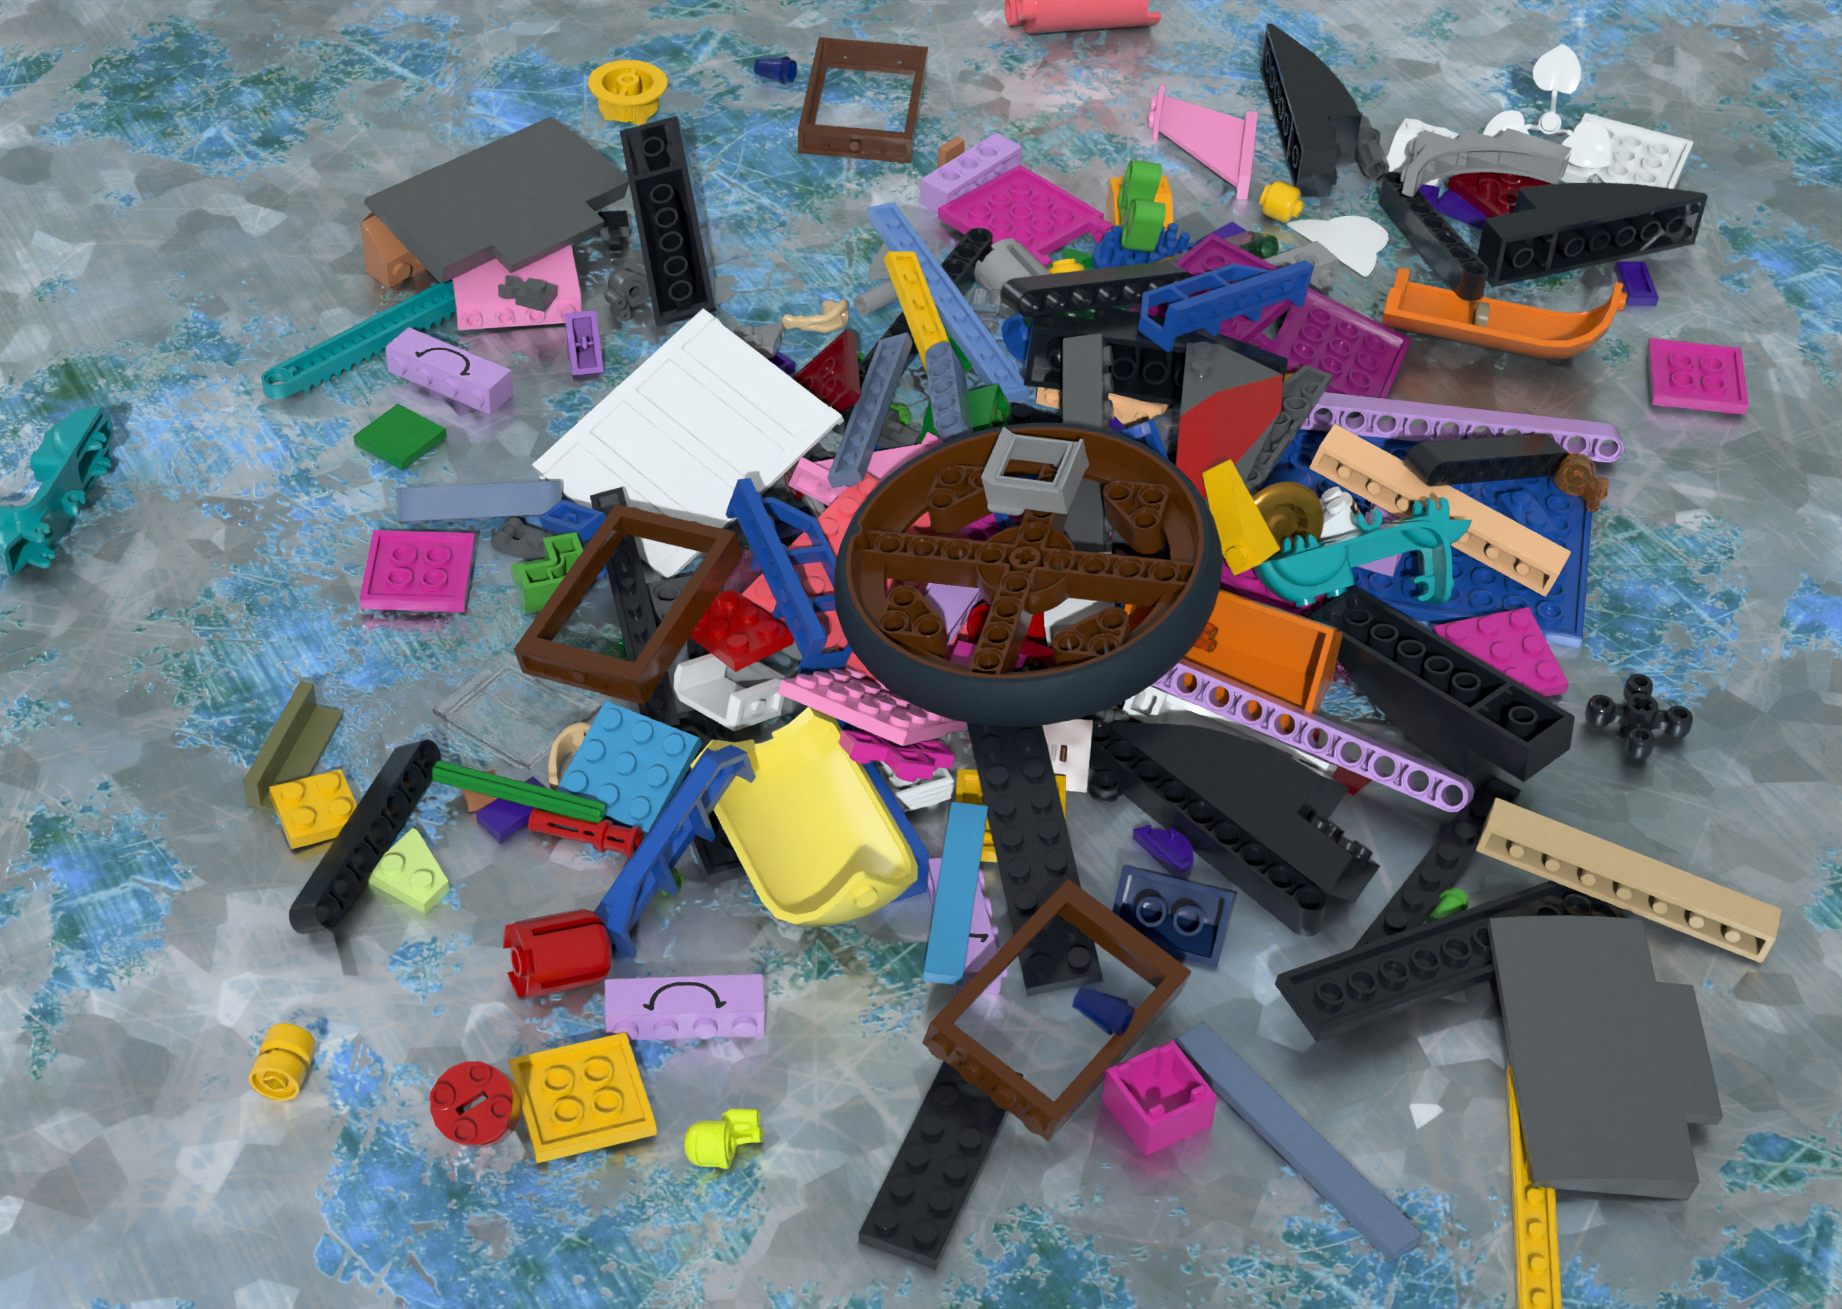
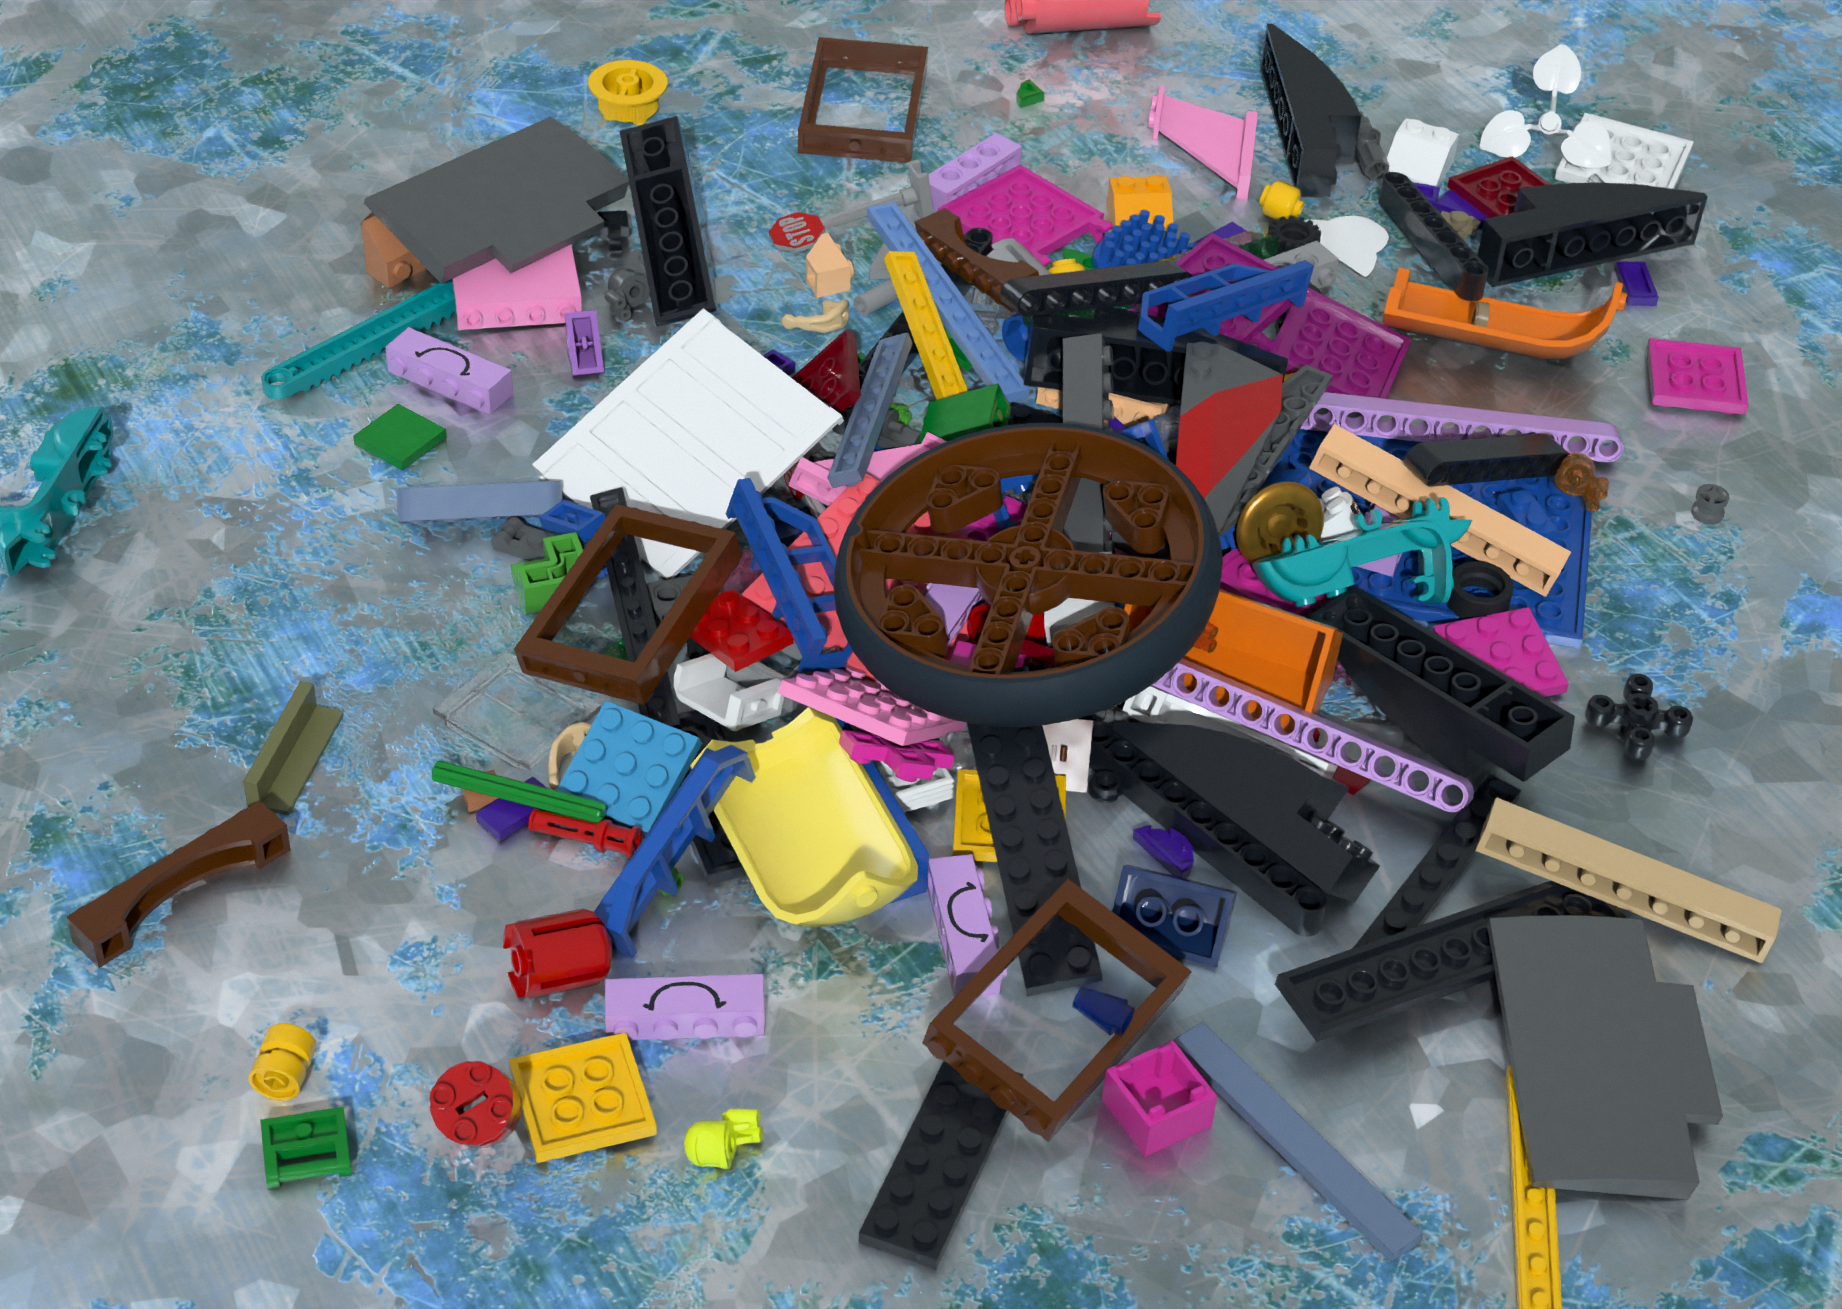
yellow plate [269,769,357,849] -> none
black beam [289,740,441,935] -> none
dark pink plate [360,530,476,612] -> none
yellowish green wing [367,828,450,914] -> none
dark grey plate [498,275,557,312] -> none
light grey wing [732,322,785,359] -> none
clear blue cone [754,56,797,84] -> none
dark azure tile [923,802,988,986] -> none
sand blue beam [925,342,974,443] -> none
nougat tile [937,136,965,169] -> none
light grey piece [981,427,1089,516] -> none
bright green beam [1118,159,1166,253] -> none
yellow slope [1202,459,1280,576] -> none
light grey arch [1400,128,1572,197] -> none
bright green pin [1426,888,1468,923] -> none
none -> reddish brown arch [67,800,291,968]
none -> green plate [260,1107,352,1189]
none -> light grey piece [768,159,934,253]
none -> light nougat slope [805,232,854,298]
none -> reddish brown arch [914,208,1039,312]
none -> green tile [1016,79,1044,108]
none -> black tyre [1265,216,1321,257]
none -> dark tan piece [1441,211,1481,240]
none -> black tyre [1447,561,1514,619]
none -> dark grey wheel [1691,484,1729,525]

